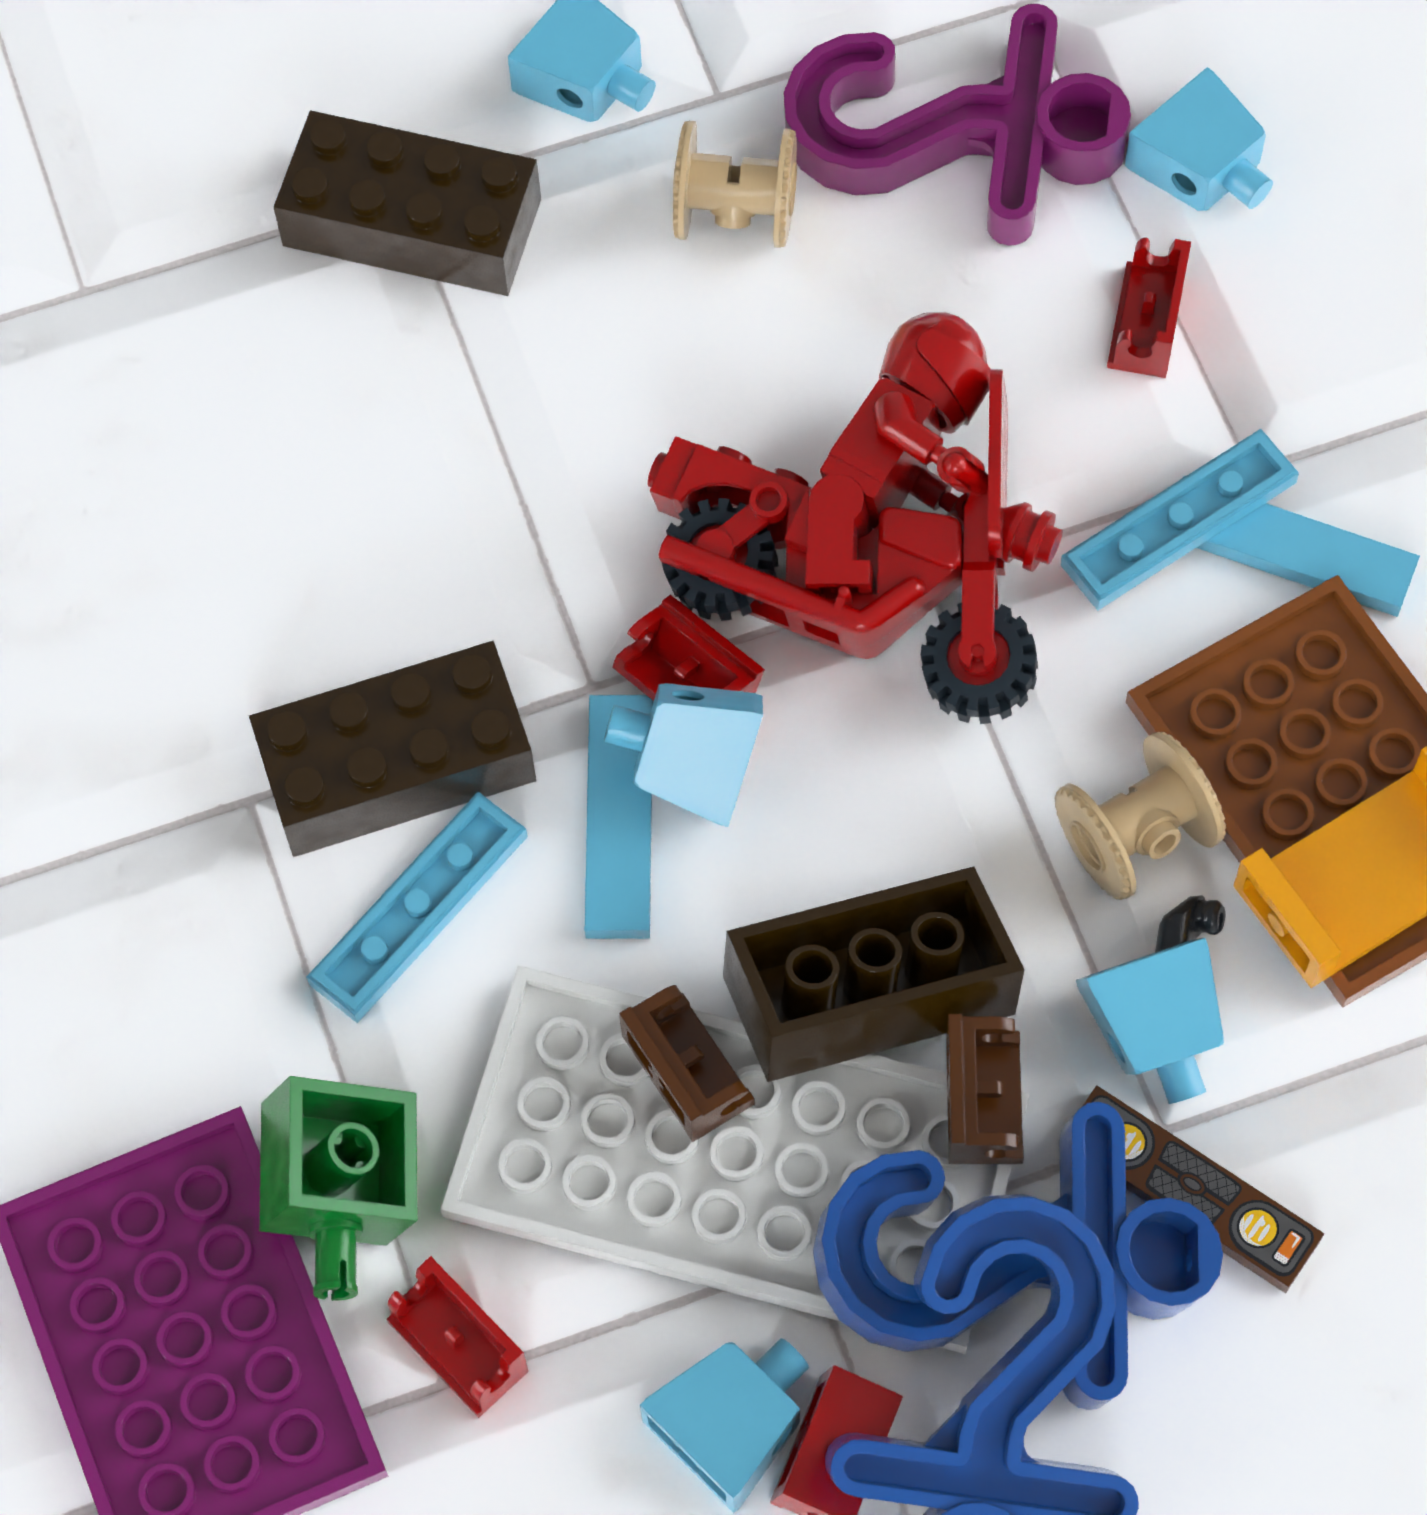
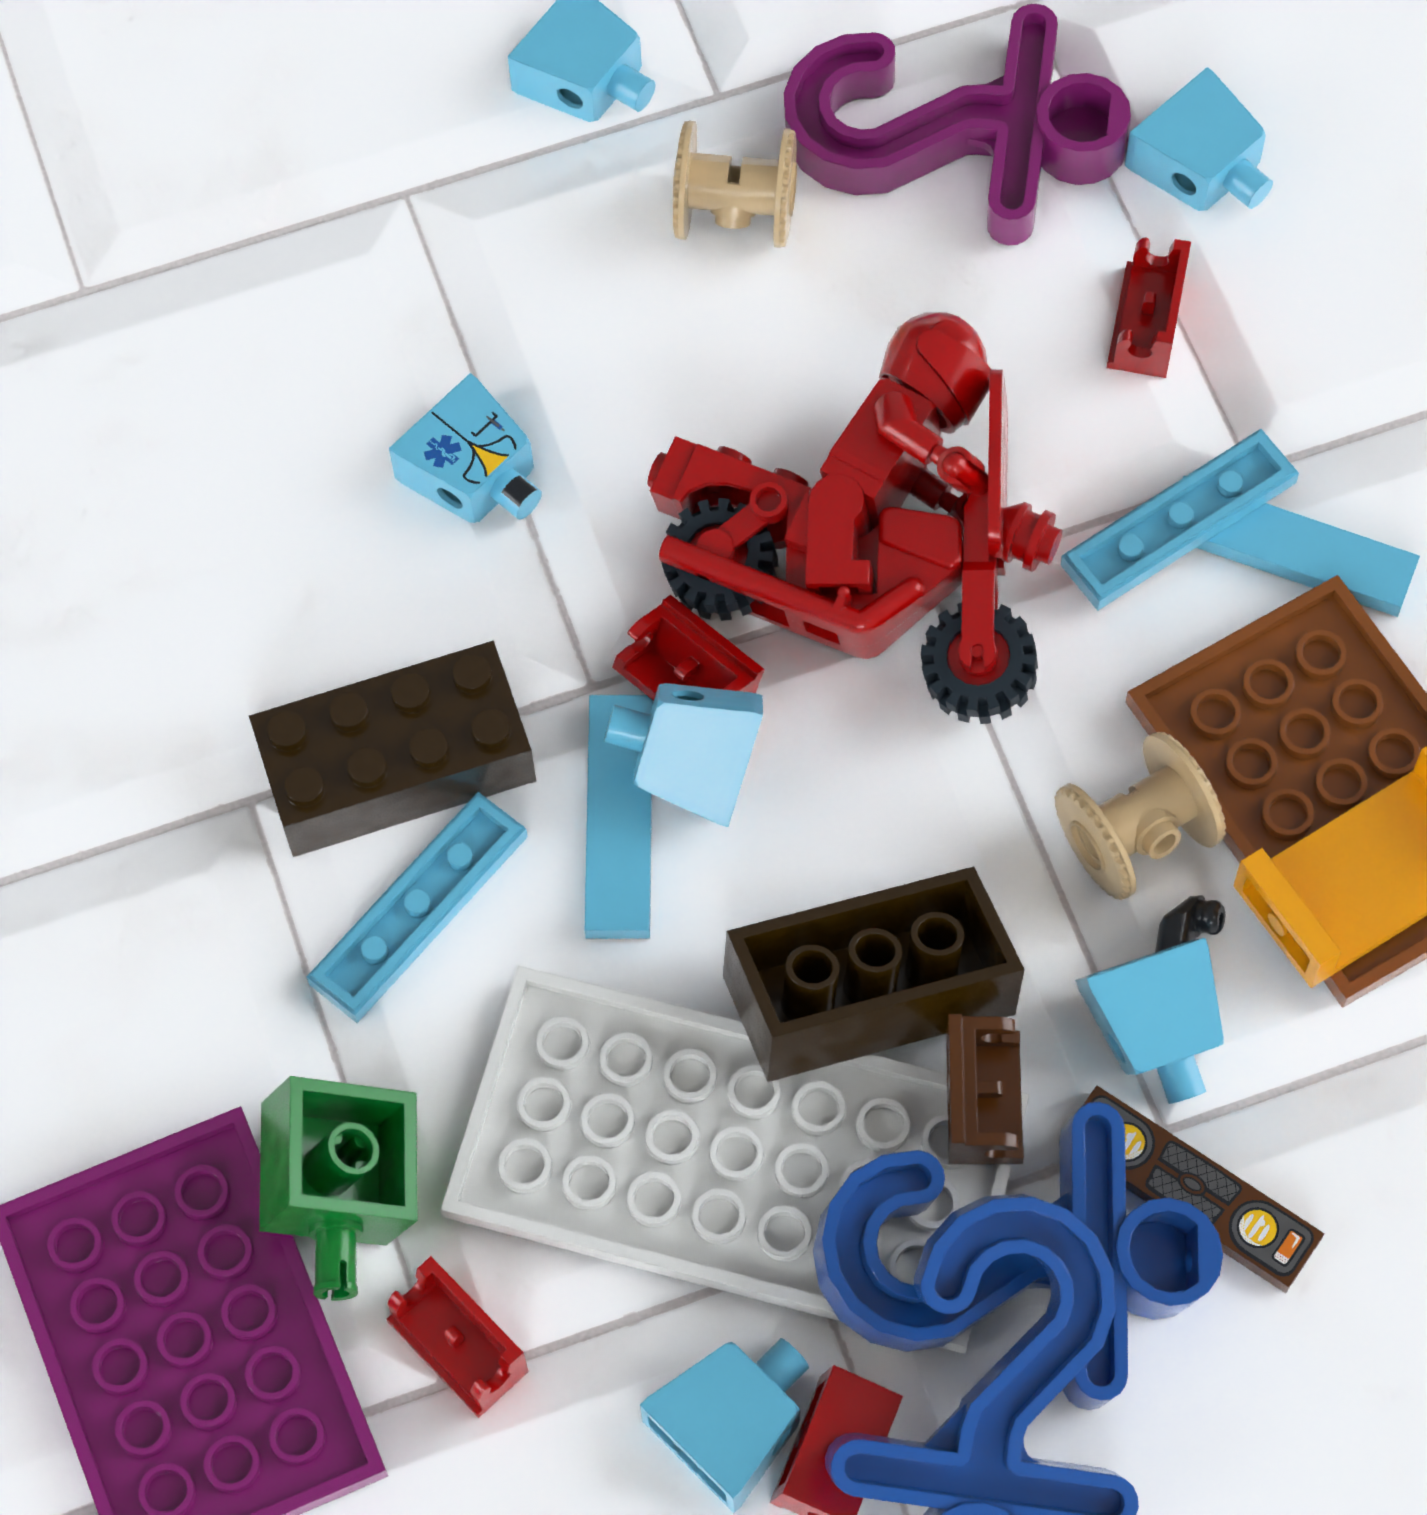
dark brown brick [273,110,541,296] -> none
reddish brown hinge [619,985,755,1142] -> none
none -> medium azure torso [389,373,542,523]

